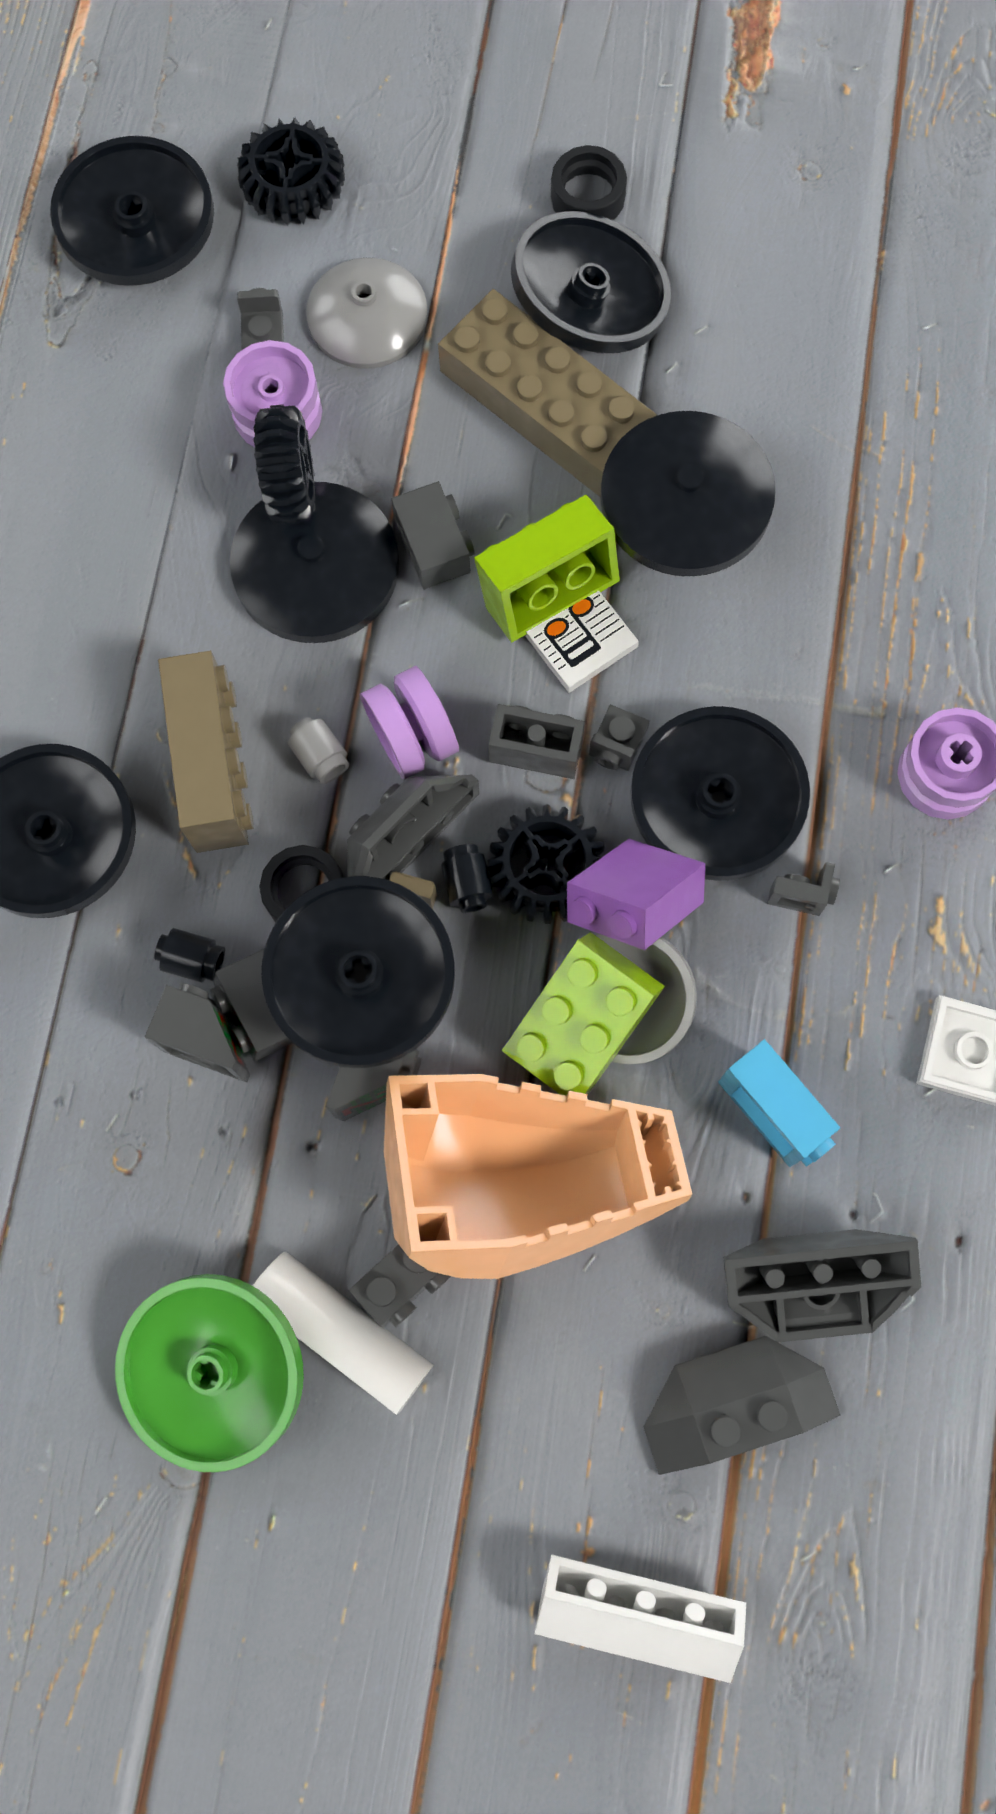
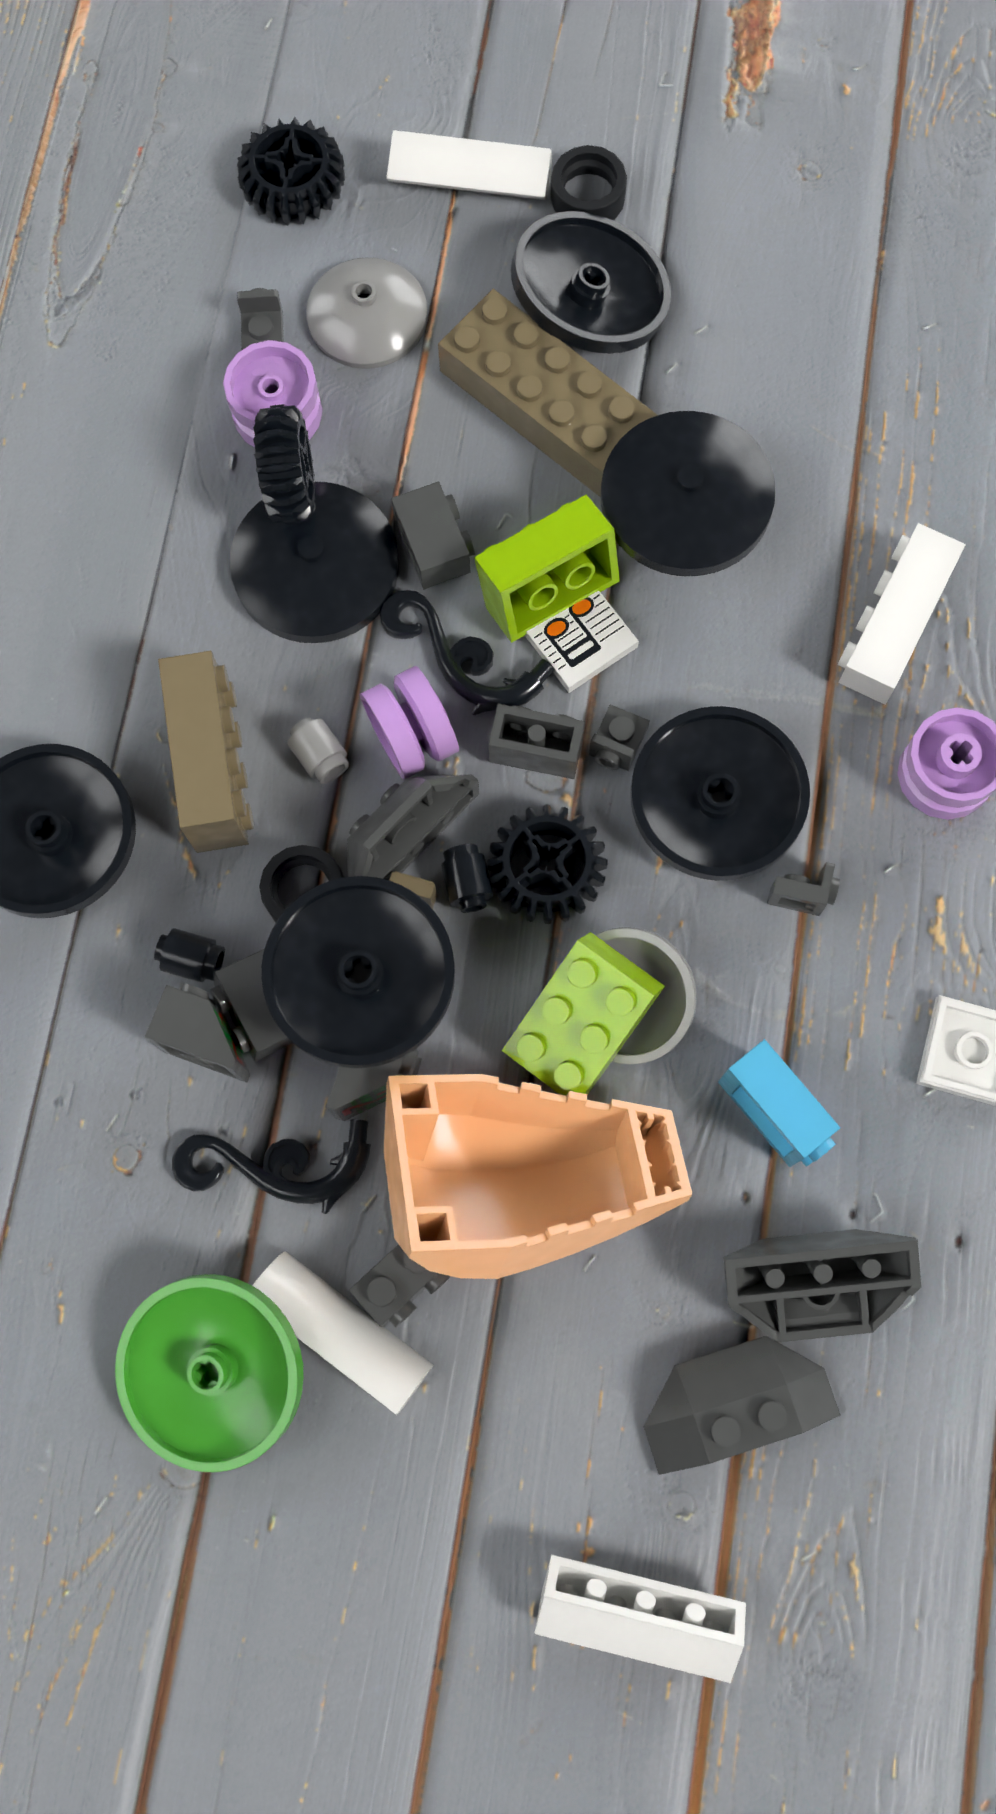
black dish [50,136,214,286] -> none
medium lavender brick [567,838,705,950] -> none
none -> black plant [172,1119,371,1214]
none -> black plant [380,590,554,715]
none -> white brick [386,130,552,200]
none -> white brick [837,523,966,705]

